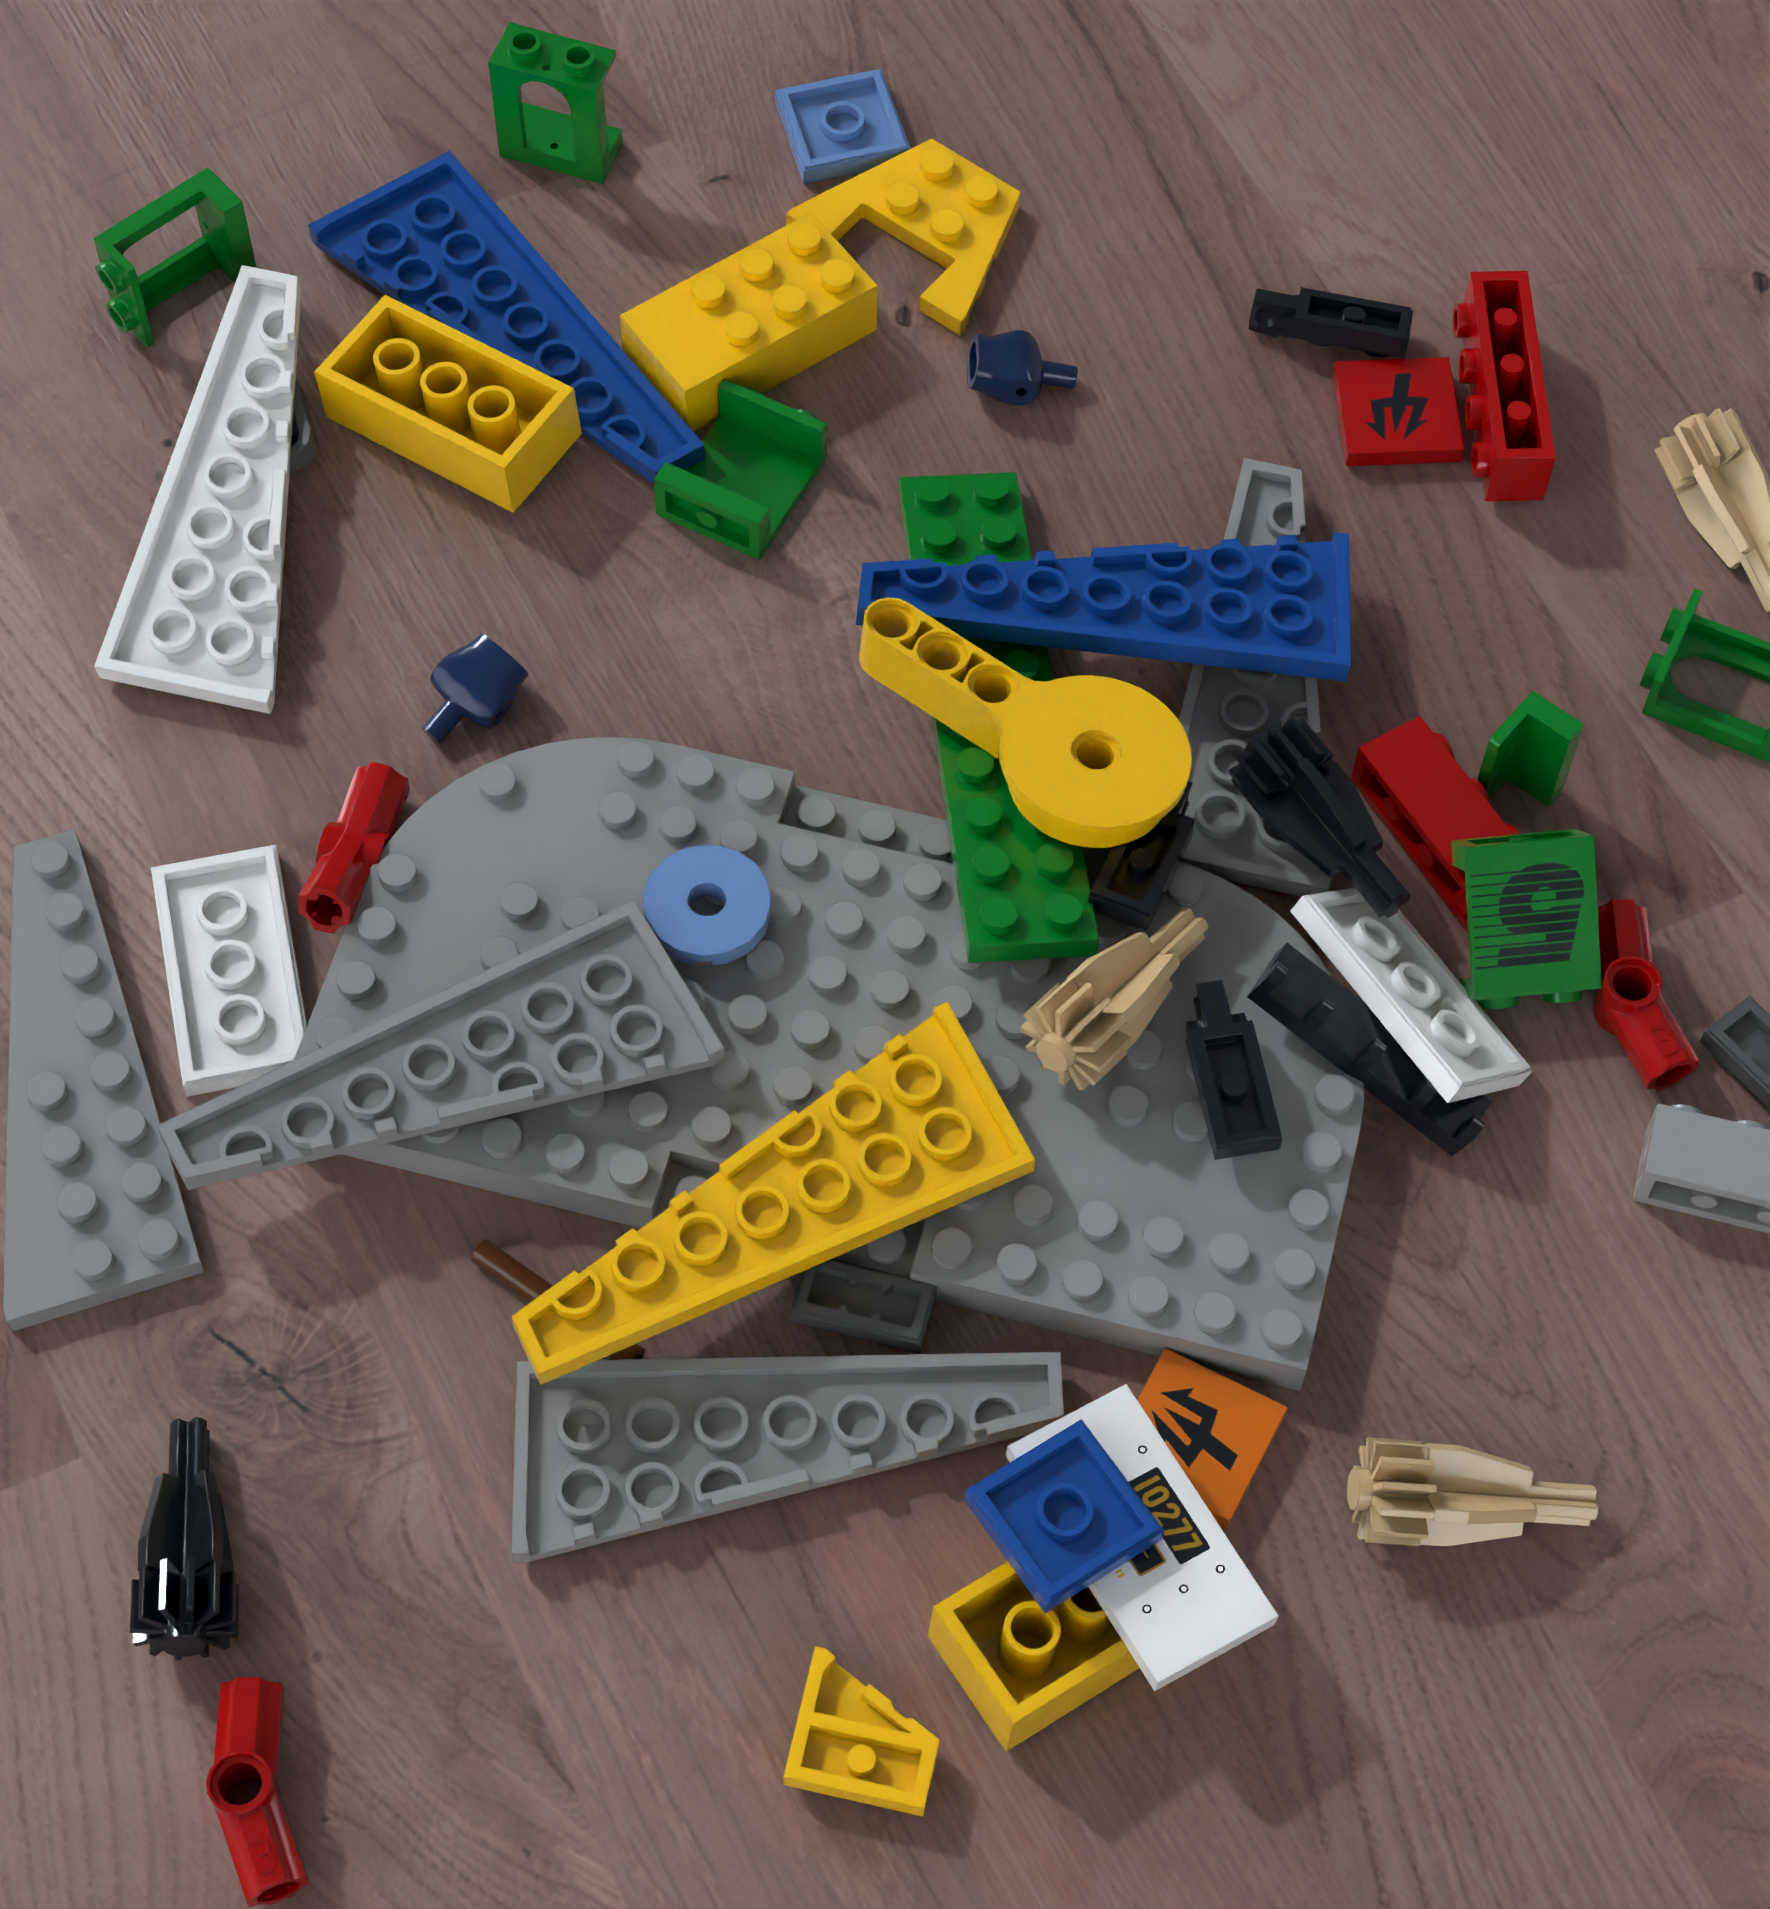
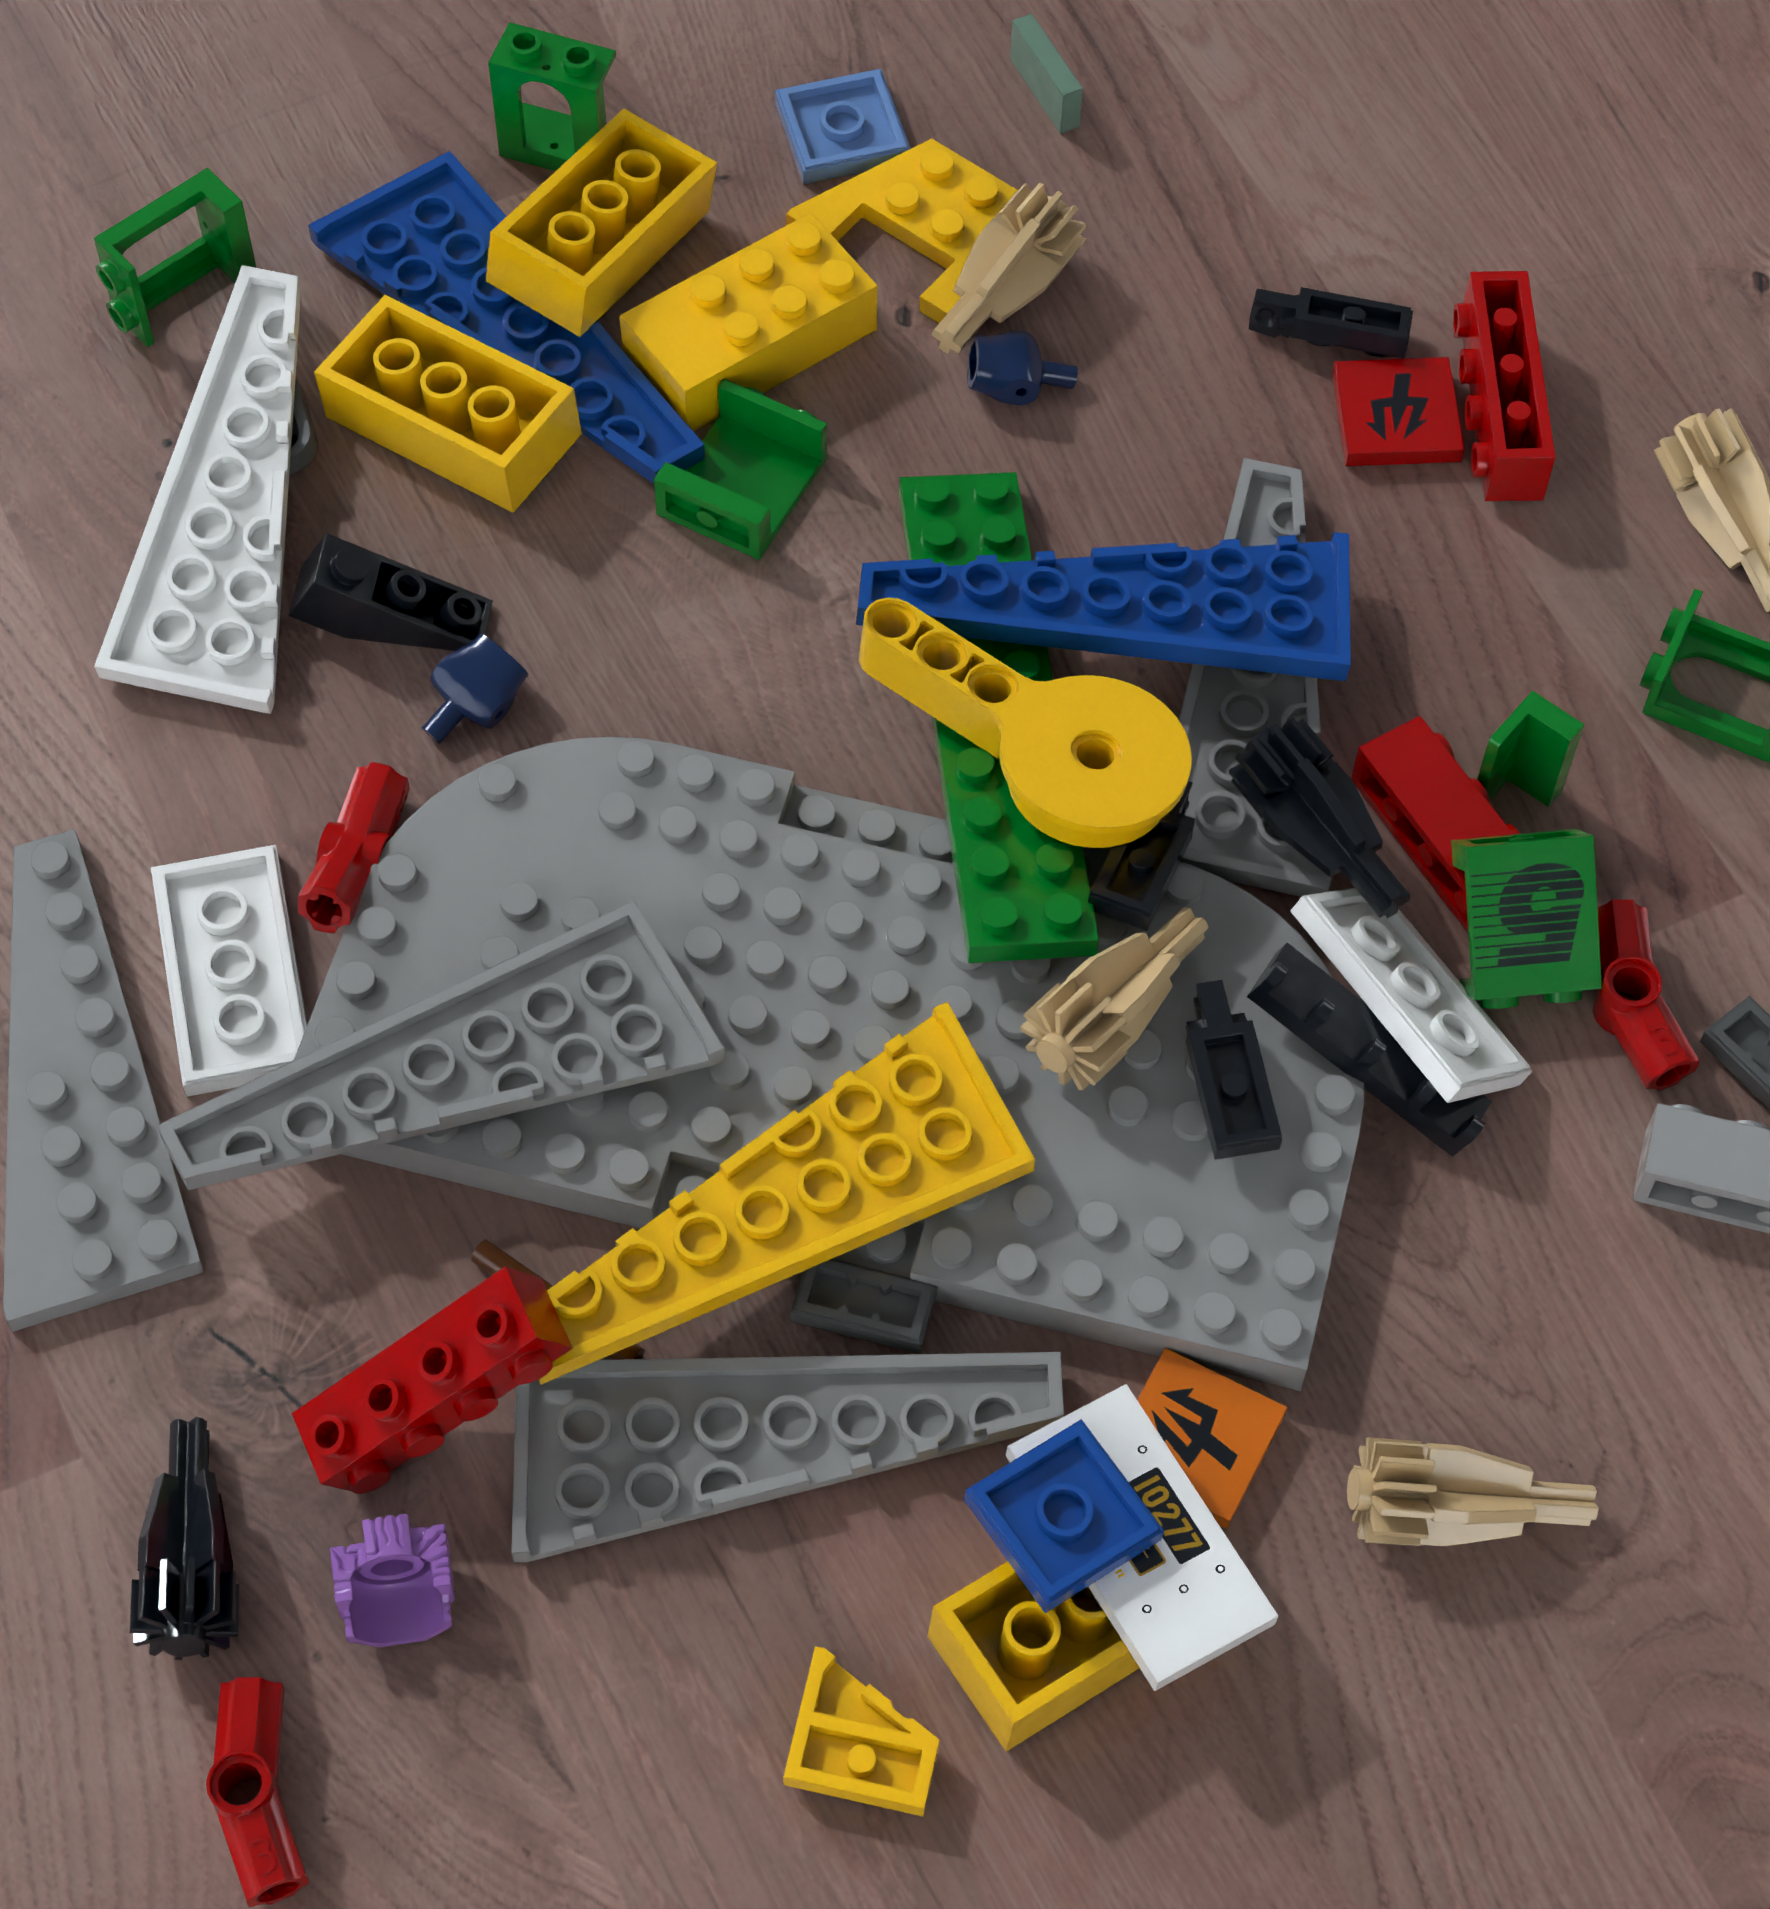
medium blue tile [642,844,772,966] -> none
none -> black slope [288,533,493,651]
none -> red brick [291,1266,573,1494]
none -> medium lavender hair [330,1514,455,1647]
none -> yellow brick [486,108,717,337]
none -> tan piece [932,183,1086,354]
none -> sand green tile [1010,13,1083,134]

